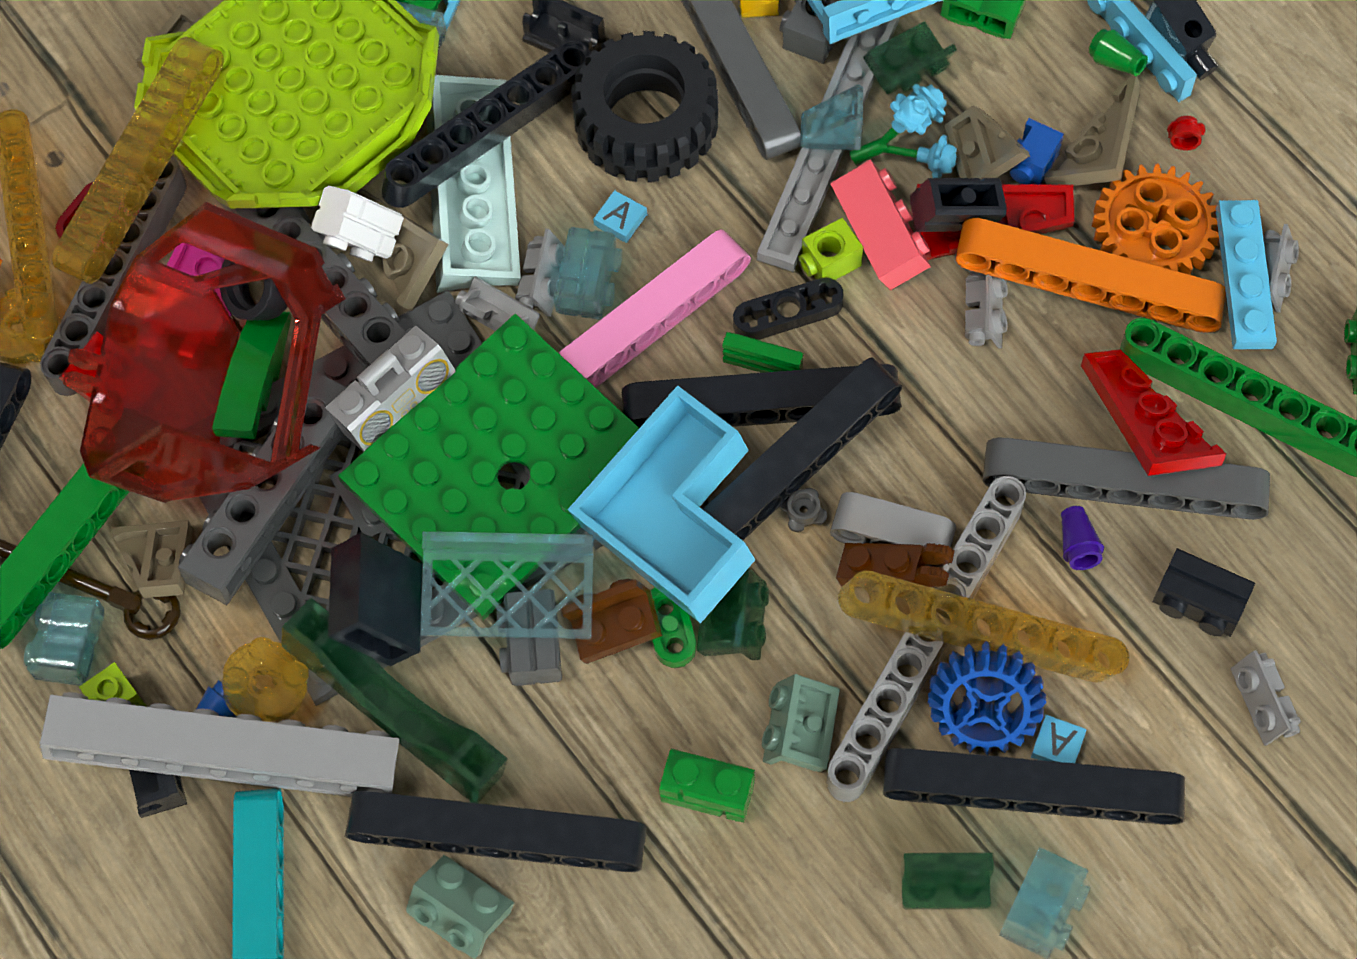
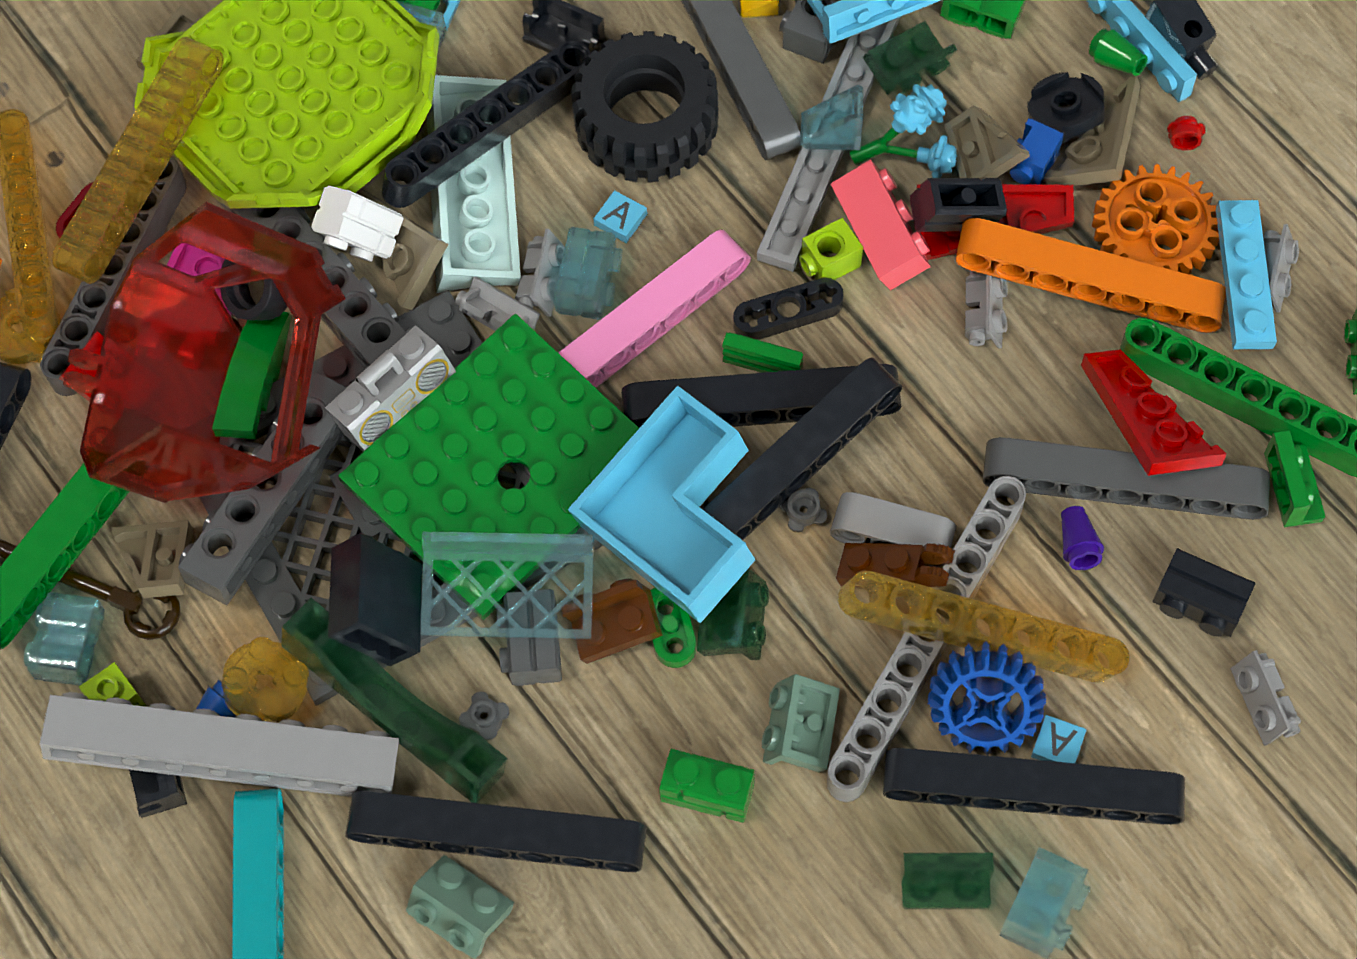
none -> dark grey plate [459,692,509,740]
none -> black plate [1027,72,1105,143]
none -> green bracket [1264,430,1325,527]

